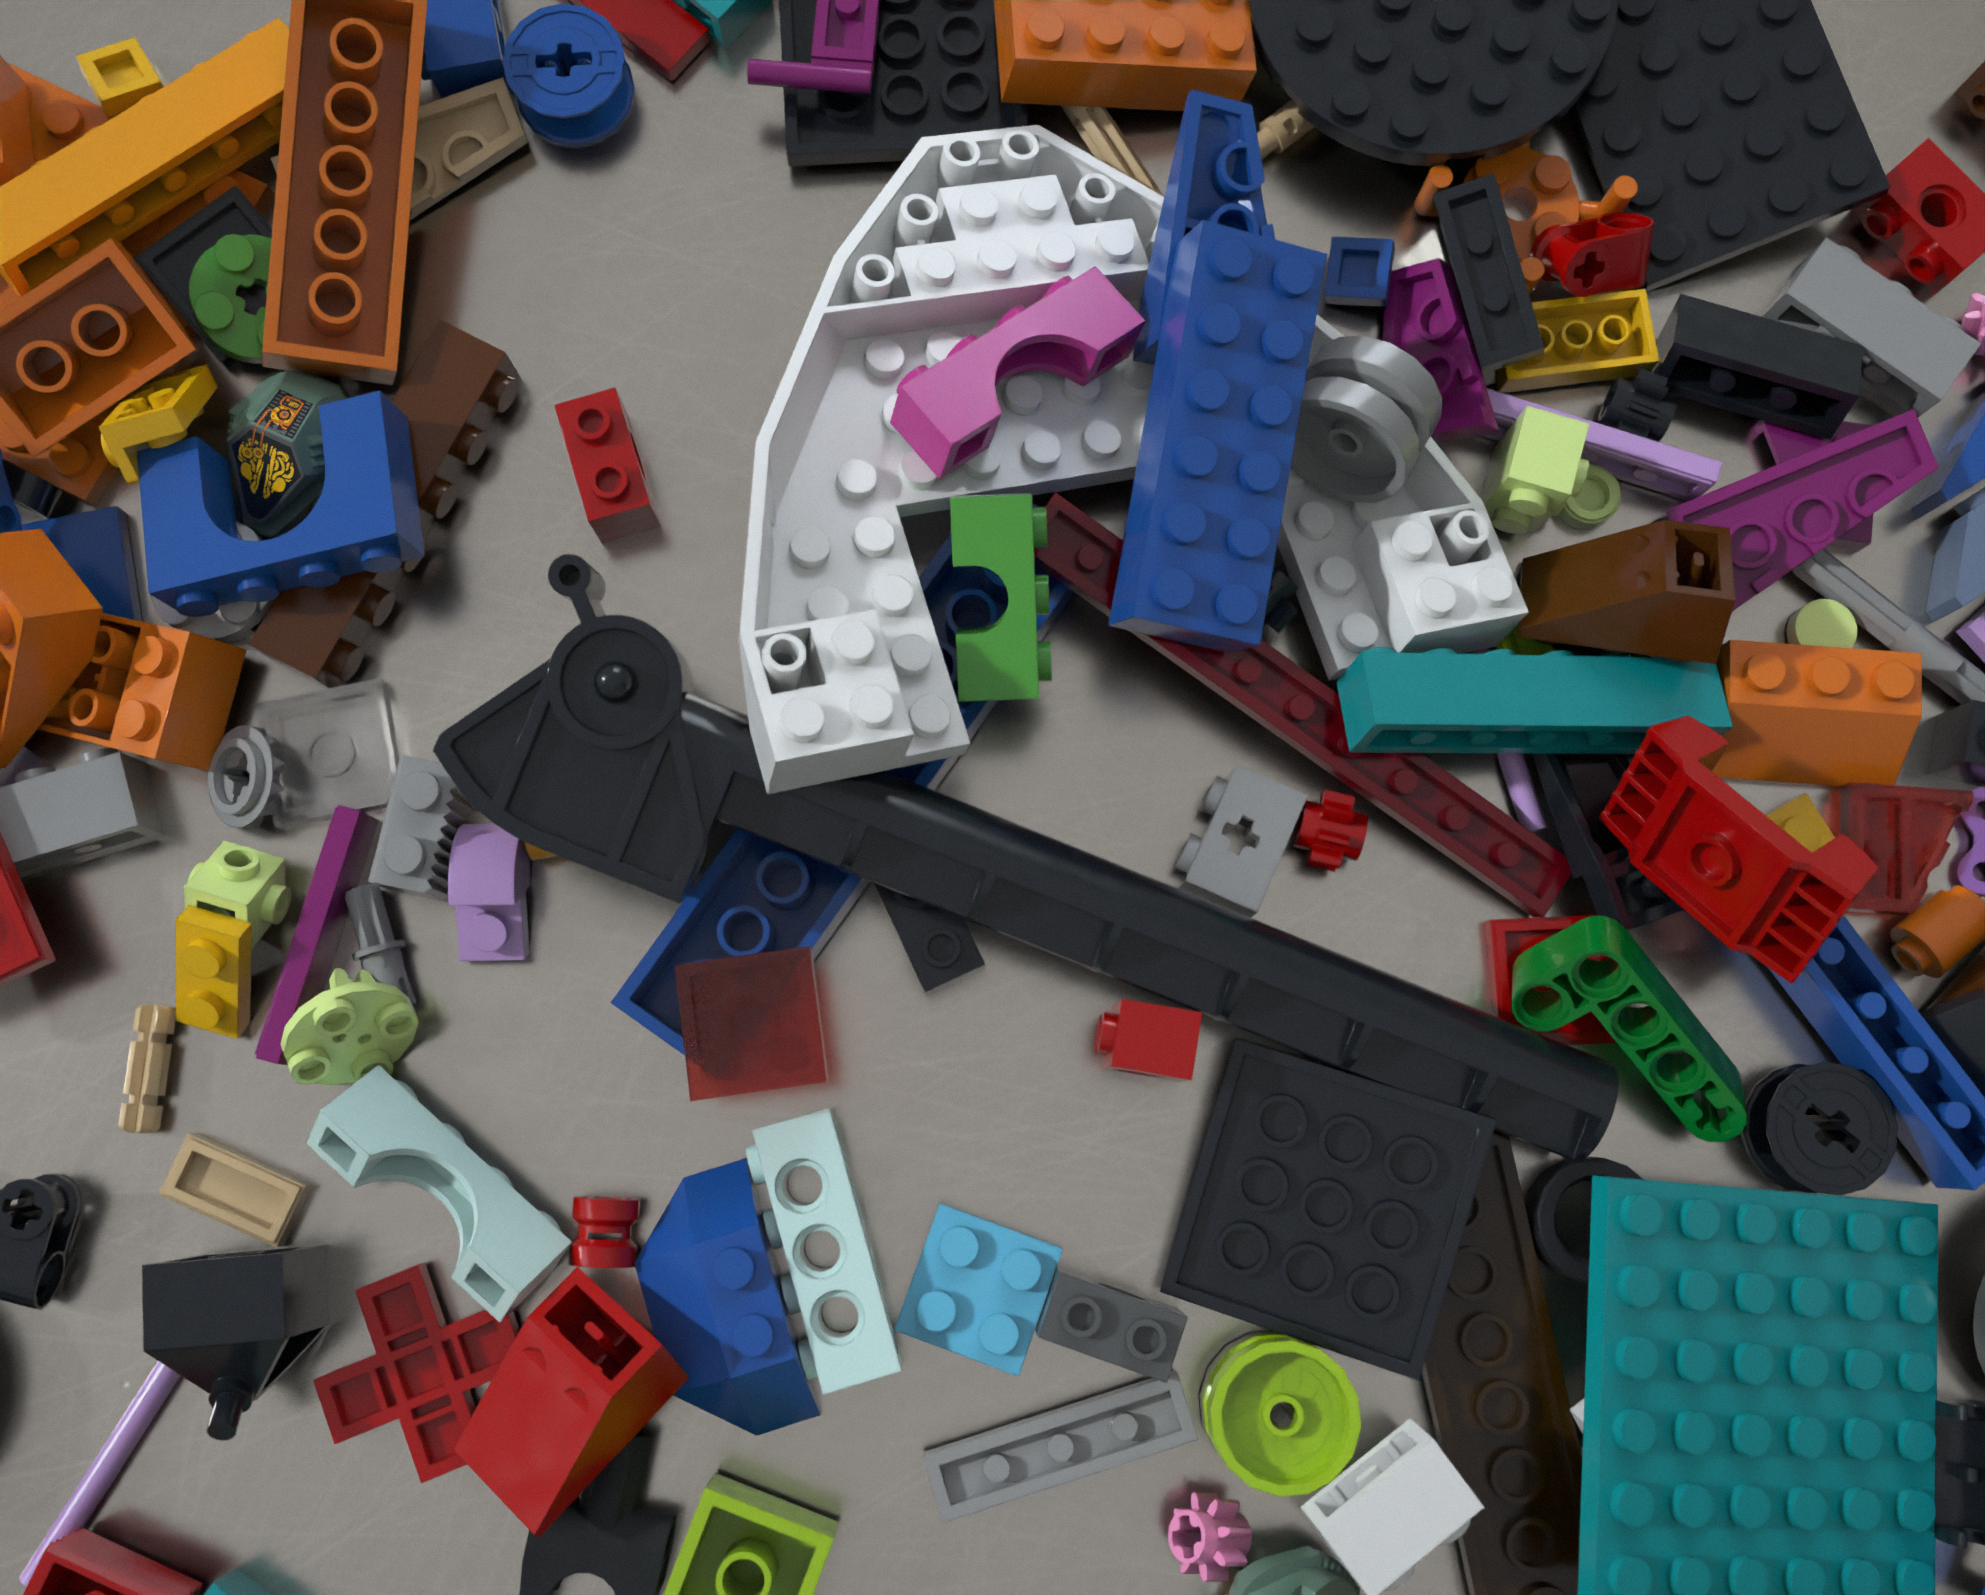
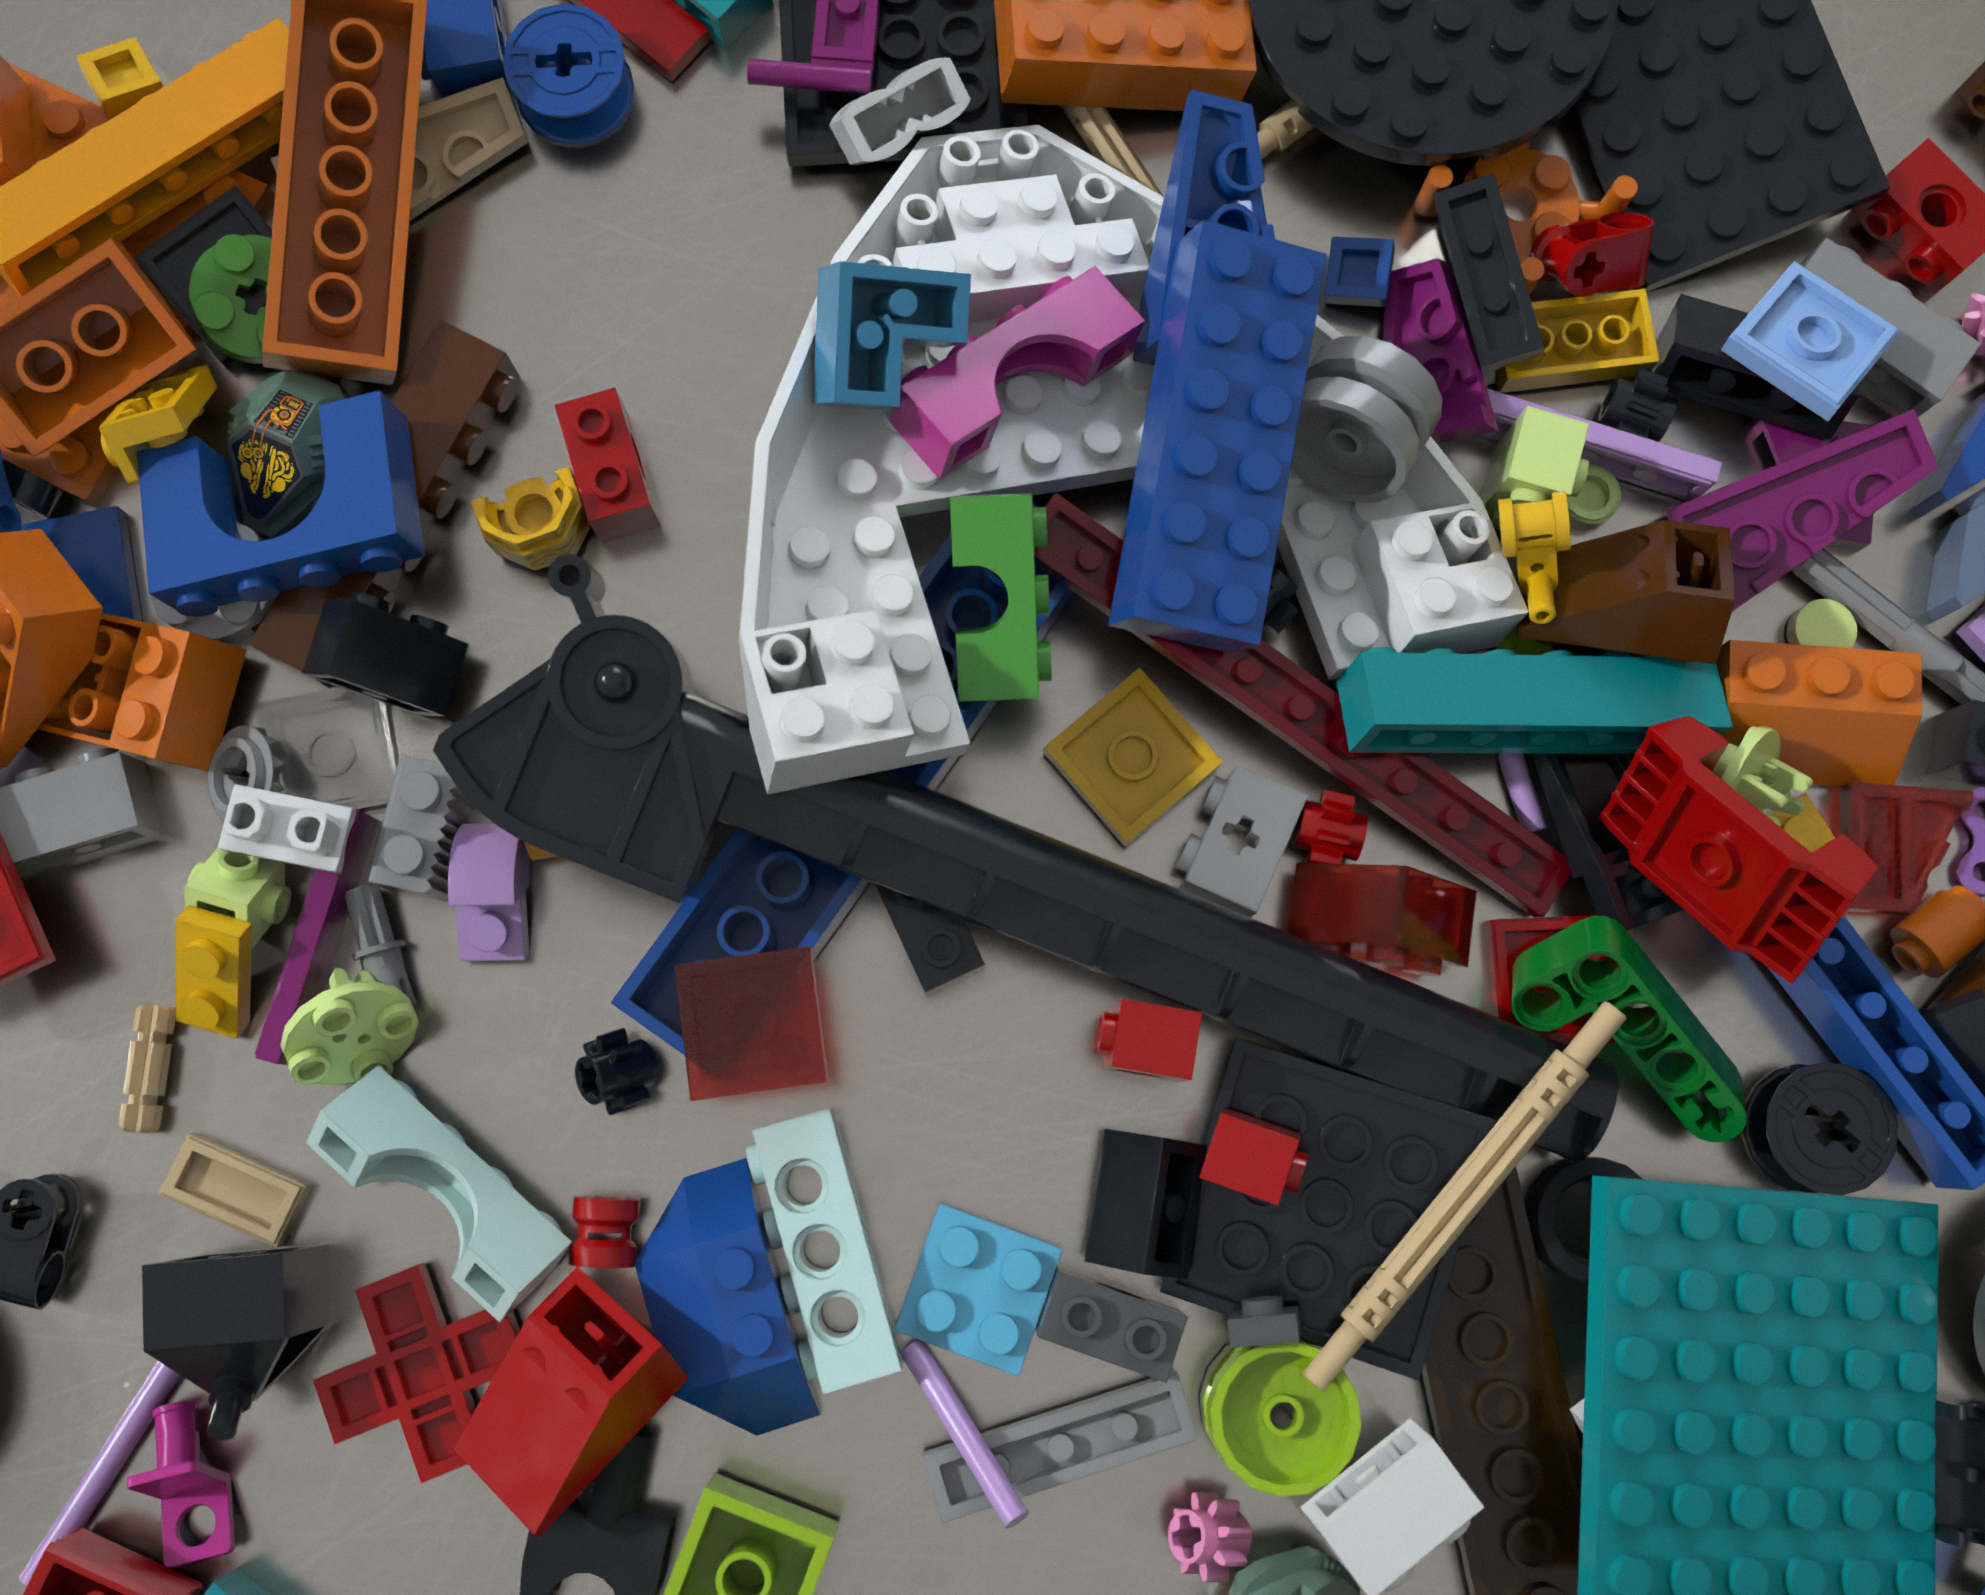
none -> dark pink bracket [127,1402,235,1568]
none -> white hips [217,784,357,874]
none -> black brick [302,592,469,716]
none -> yellow hair [471,466,591,571]
none -> black gear [575,1028,658,1115]
none -> dark azure brick [813,261,971,409]
none -> white brick [829,58,971,165]
none -> lavender bar [901,1340,1029,1529]
none -> yellow plate [1043,667,1223,847]
none -> black brick [1084,1129,1207,1279]
none -> red brick [1199,1107,1309,1206]
none -> dark grey plate [1227,1296,1302,1348]
none -> clear red brick [1287,863,1477,976]
none -> tan axle [1303,1001,1627,1391]
none -> yellow piece [1498,491,1571,624]
none -> yellowish green plate [1712,725,1813,827]
none -> light blue tile [1721,261,1901,422]

